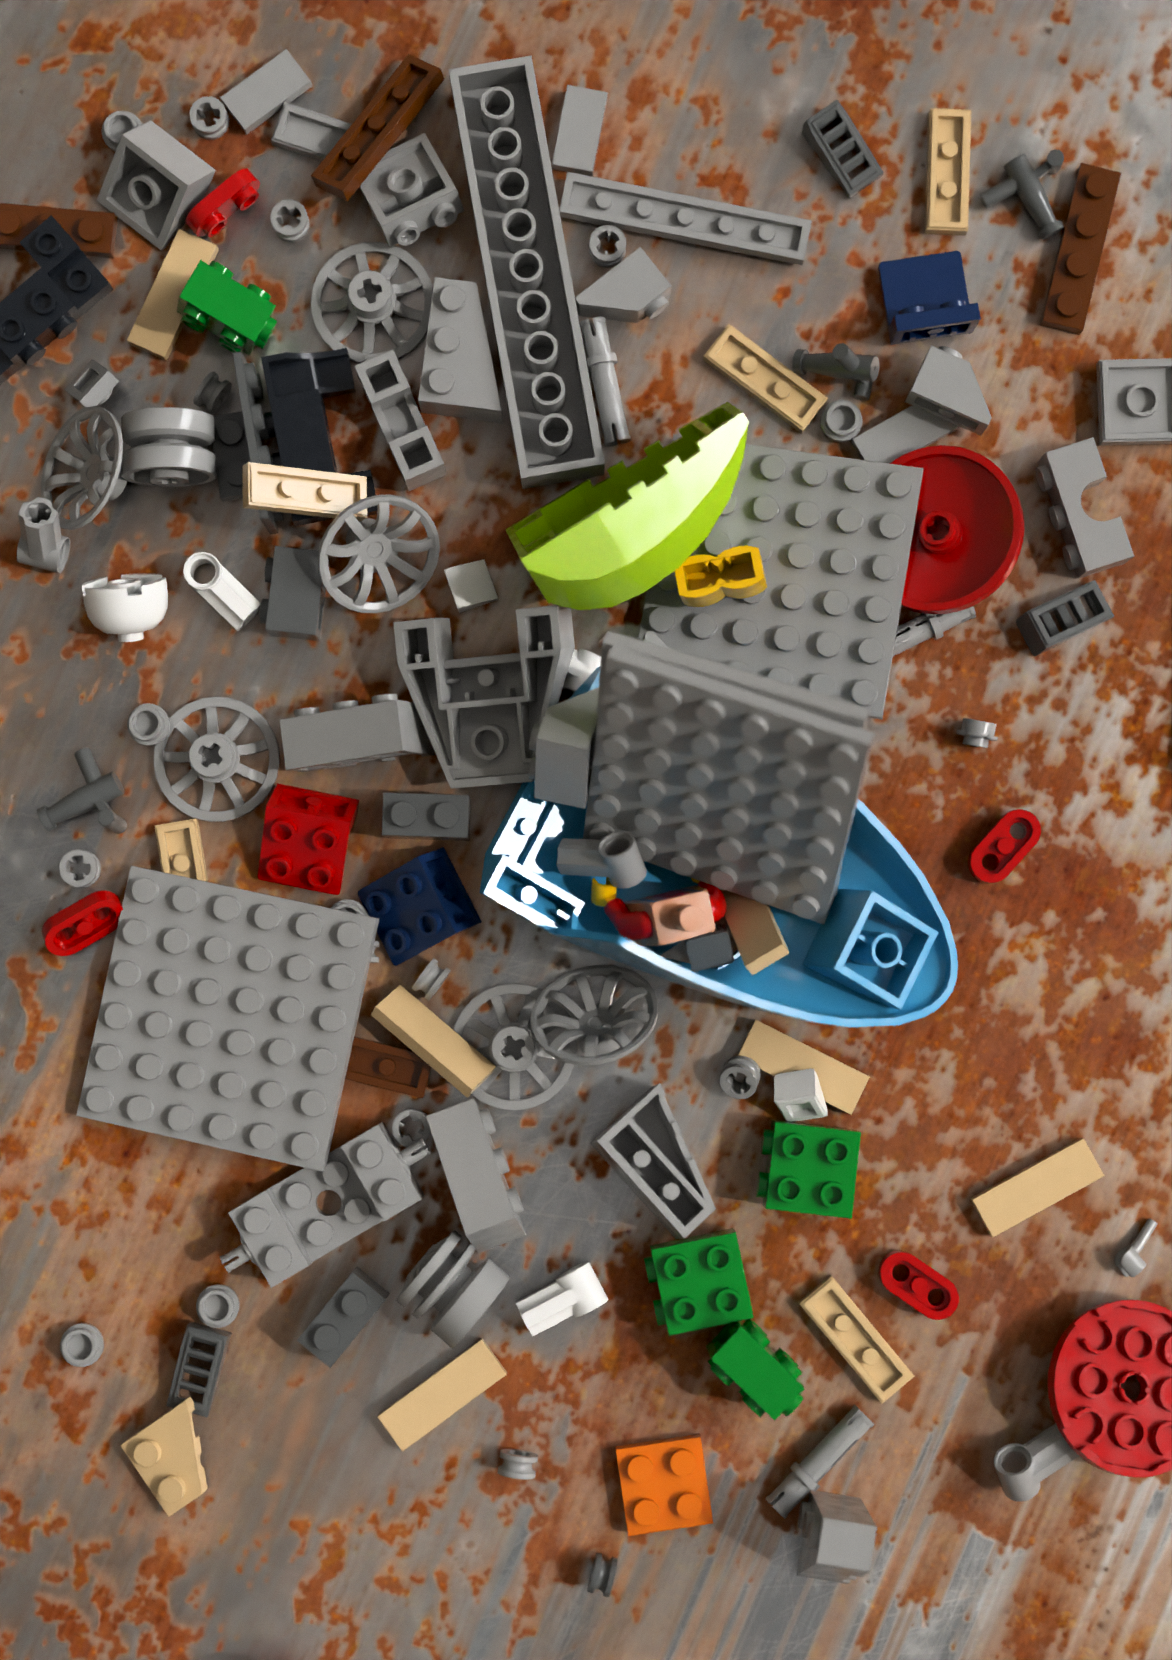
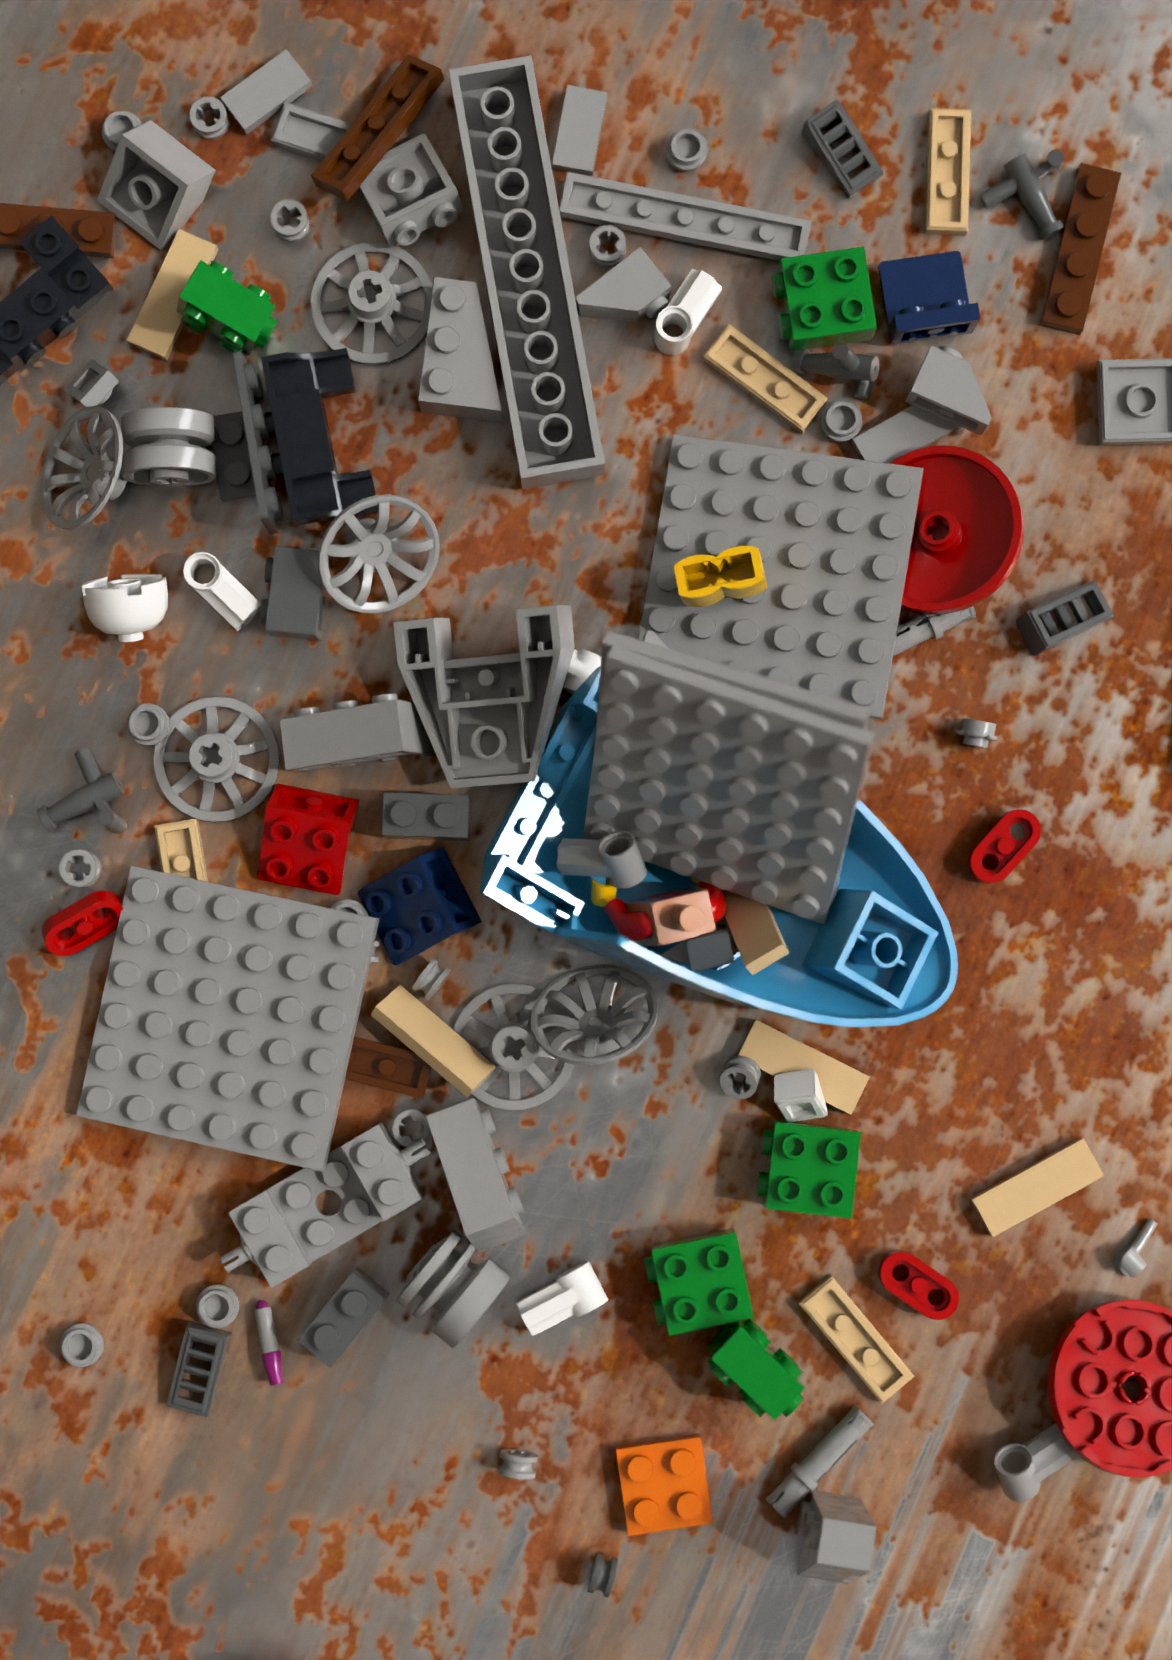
light grey piece [17,497,70,573] -> none
tan wing [120,1397,208,1517] -> none
red plate [185,168,260,237] -> none
light grey bush [193,372,232,415] -> none
tile [242,462,367,521] -> none
light grey arch [354,349,447,491] -> none
tan tile [377,1338,507,1452] -> none
white slope [444,560,498,613] -> none
lime windscreen [506,402,749,611] -> none
light grey slope [529,687,599,809] -> none
light grey pin [580,317,631,446] -> none
light grey wedge [590,1083,716,1239] -> none
light grey arch [1036,437,1134,579] -> none
none -> piece [254,1300,284,1386]
none -> white piece [654,268,722,355]
none -> light grey plate [666,129,708,172]
none -> green brick [772,246,877,352]

